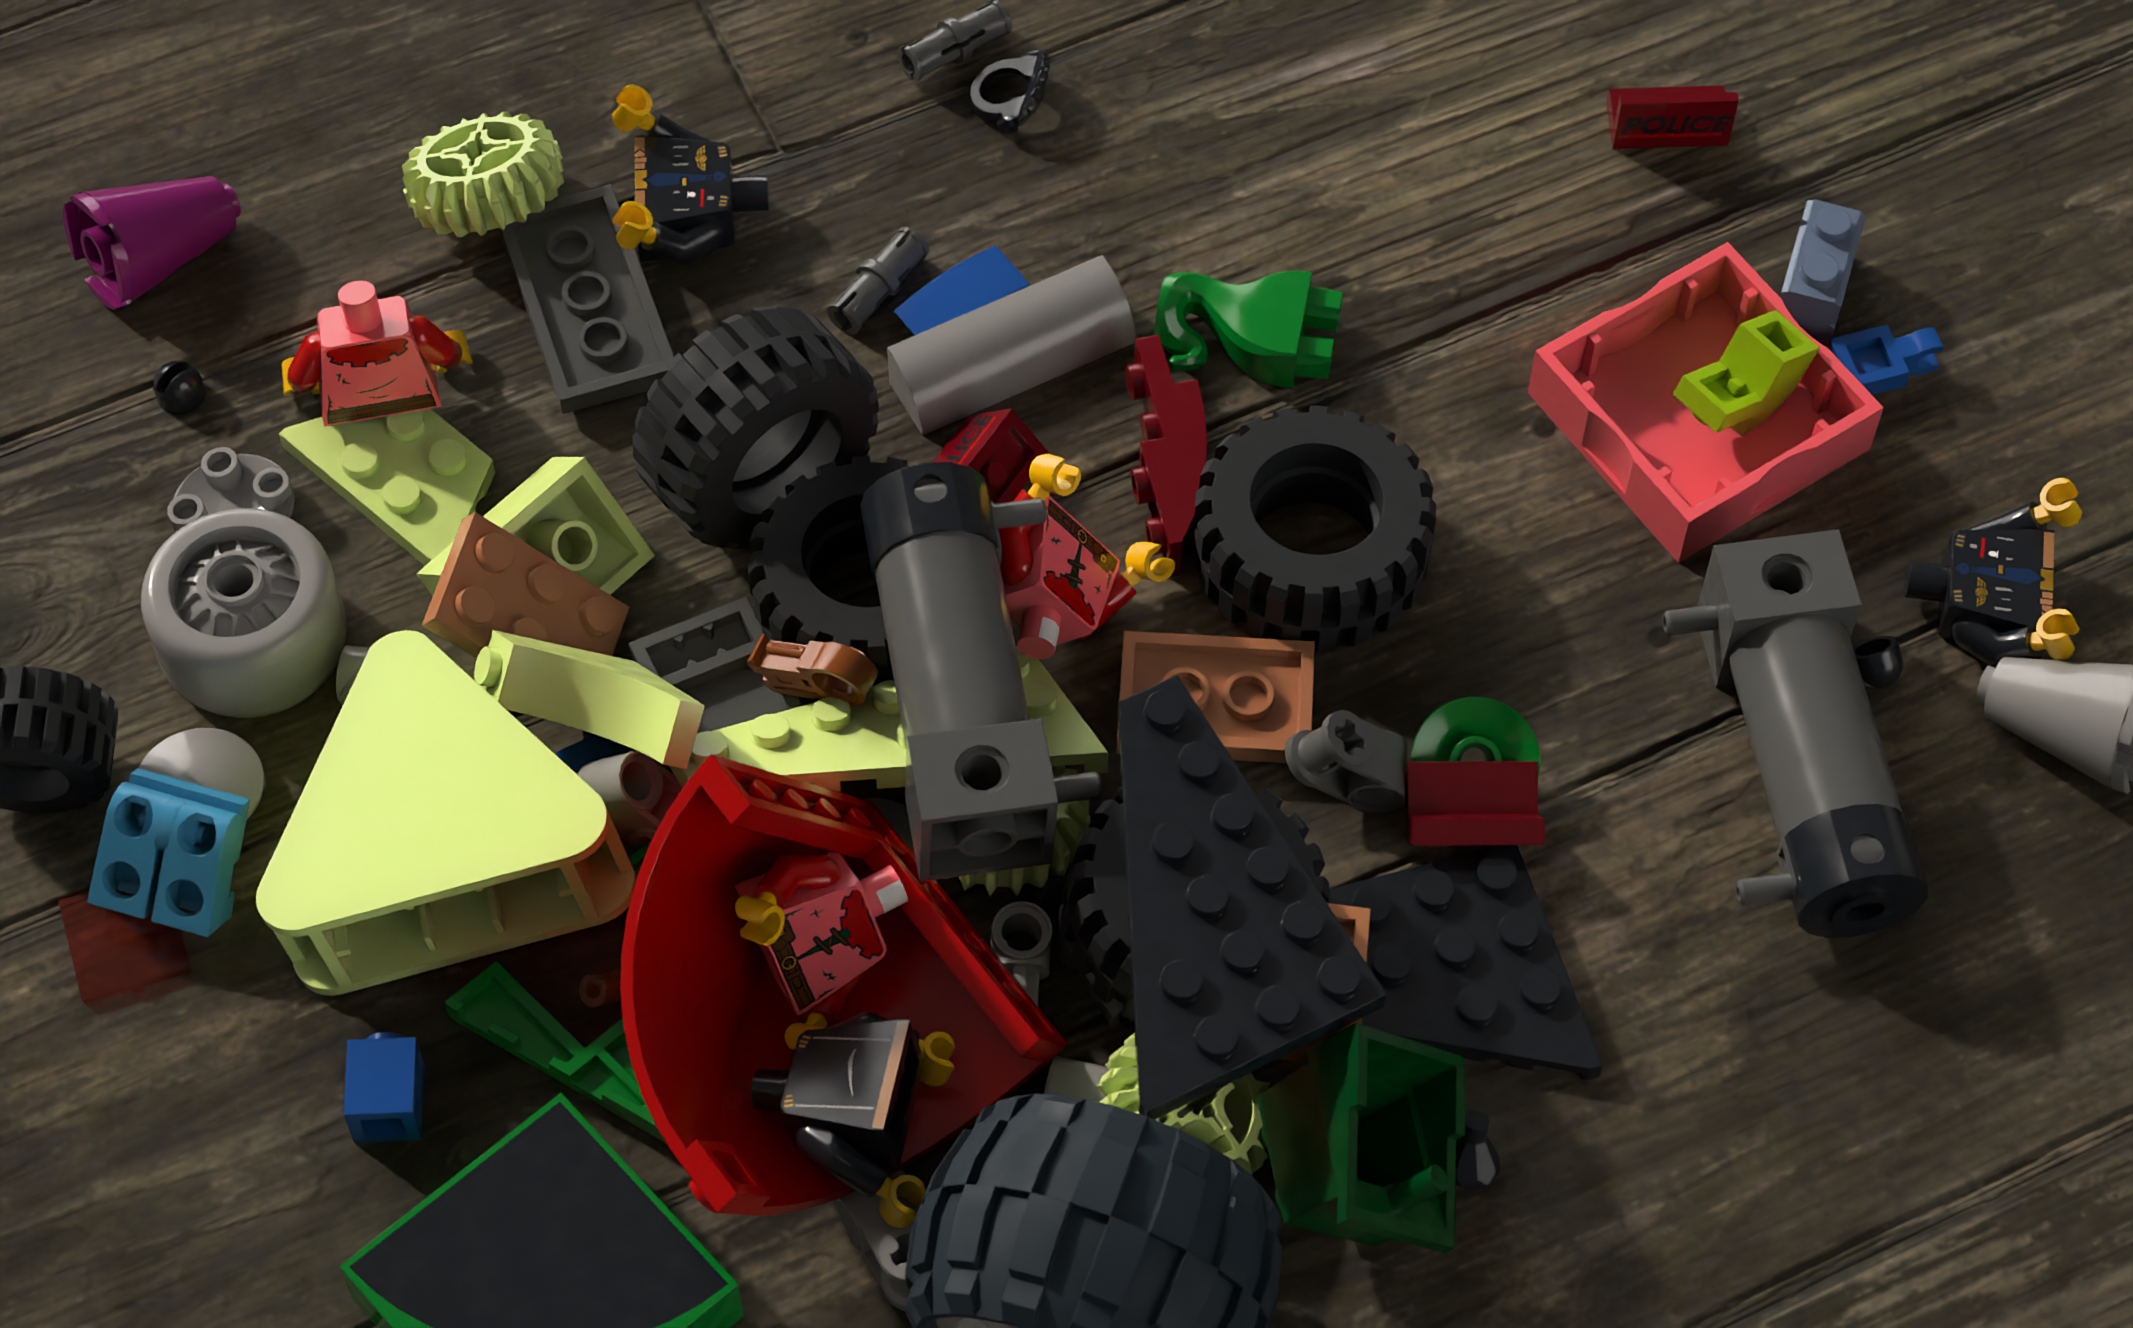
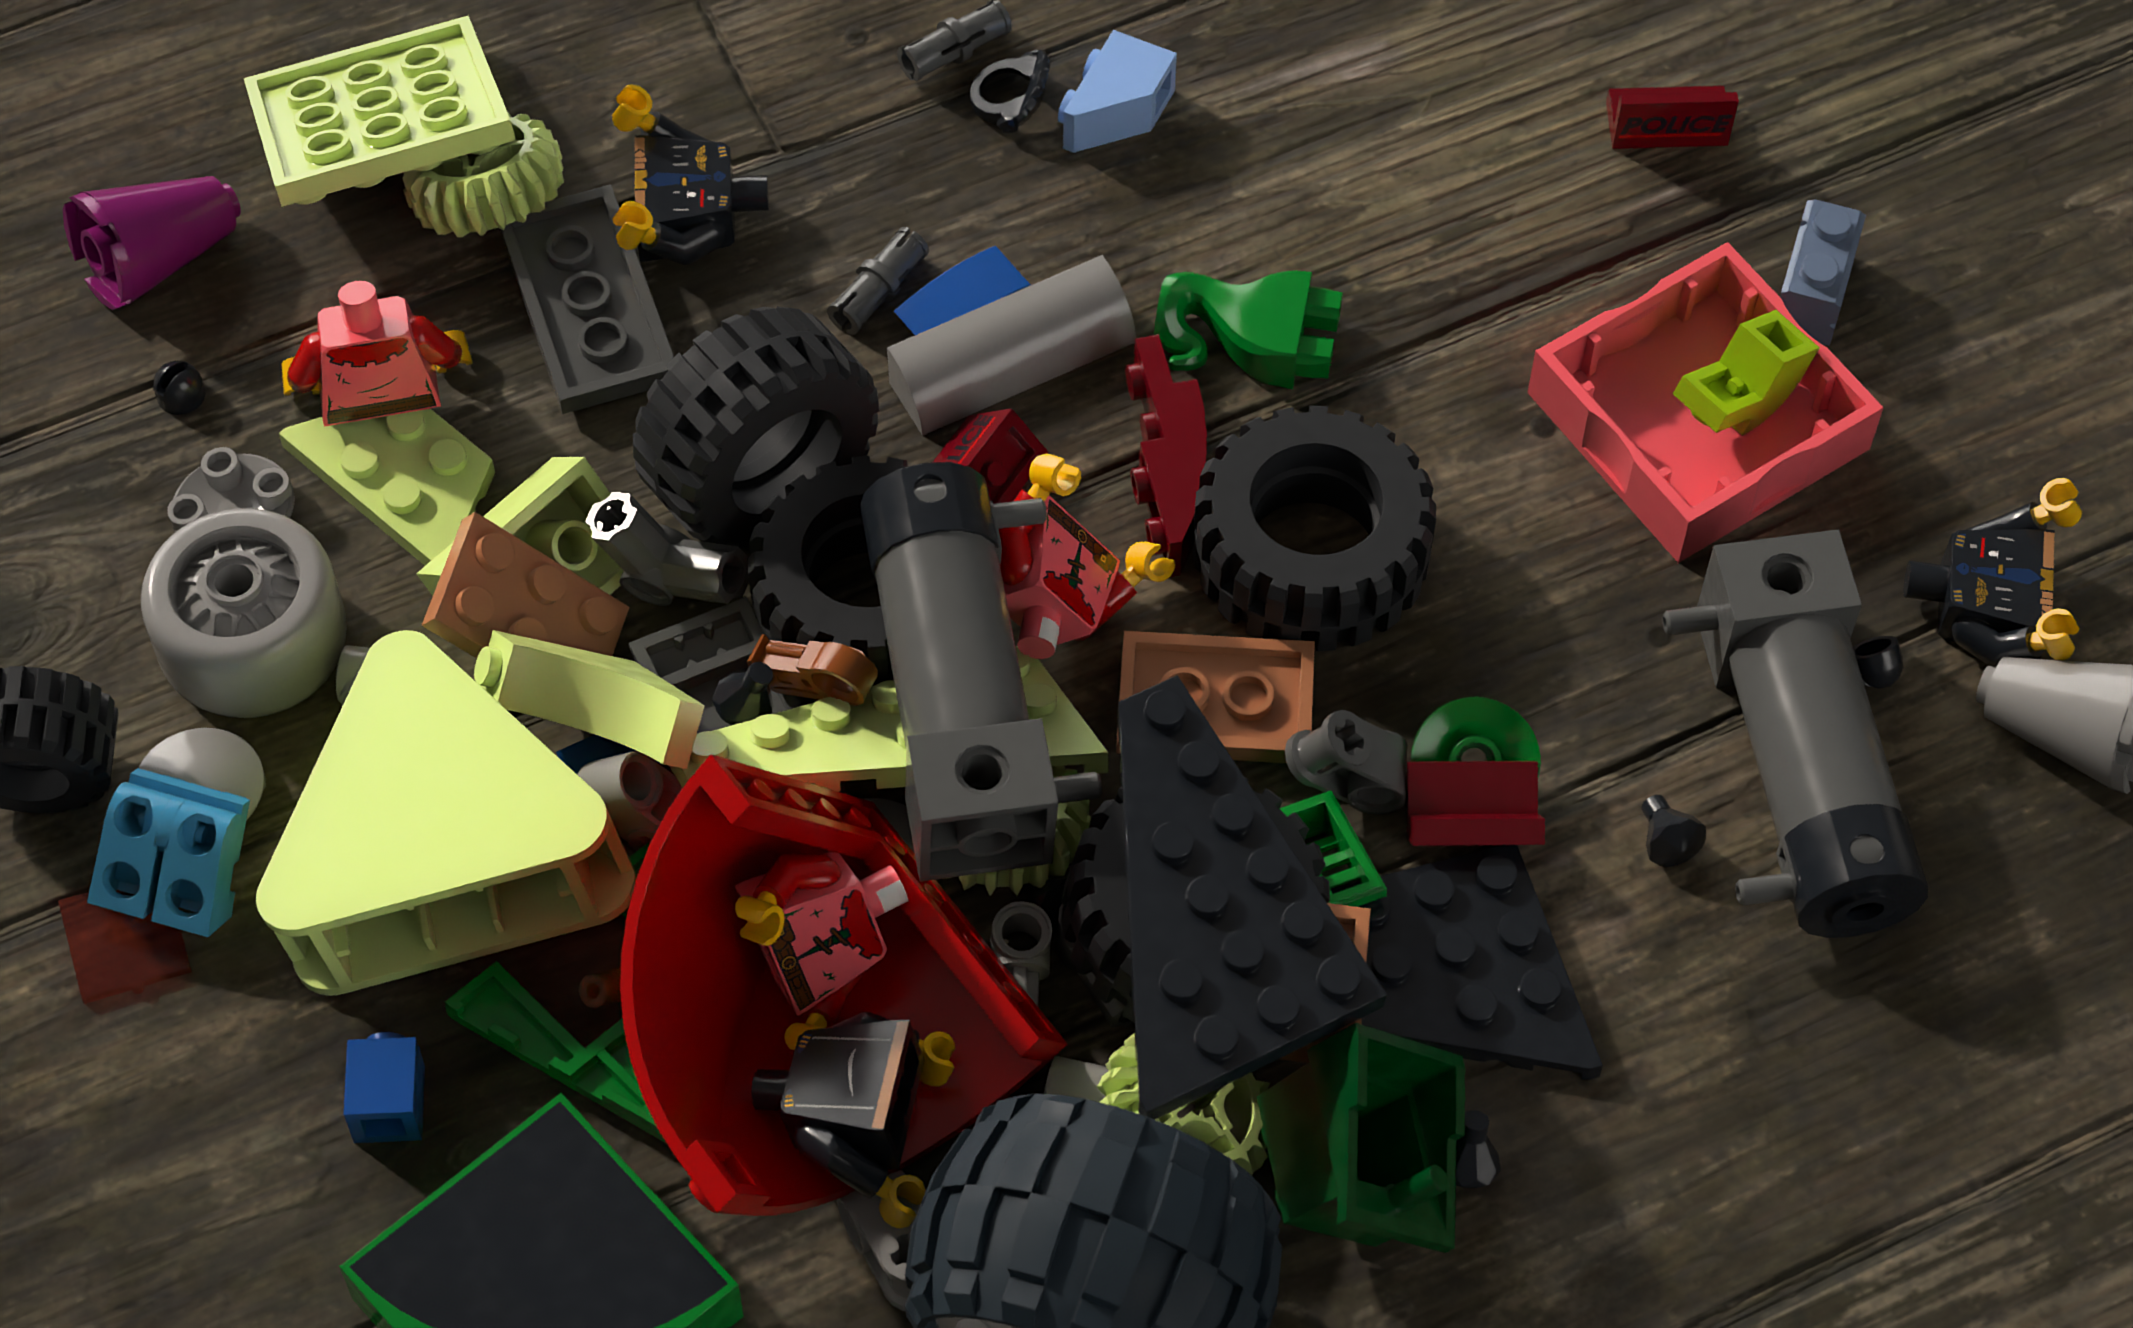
blue plate [1828,324,1943,395] -> none
none -> yellowish green plate [244,16,516,207]
none -> dark grey piece [586,492,749,606]
none -> black rock [712,662,773,725]
none -> light blue slope [1058,30,1177,153]
none -> green slope [1279,790,1387,907]
none -> black rock [1641,795,1706,868]

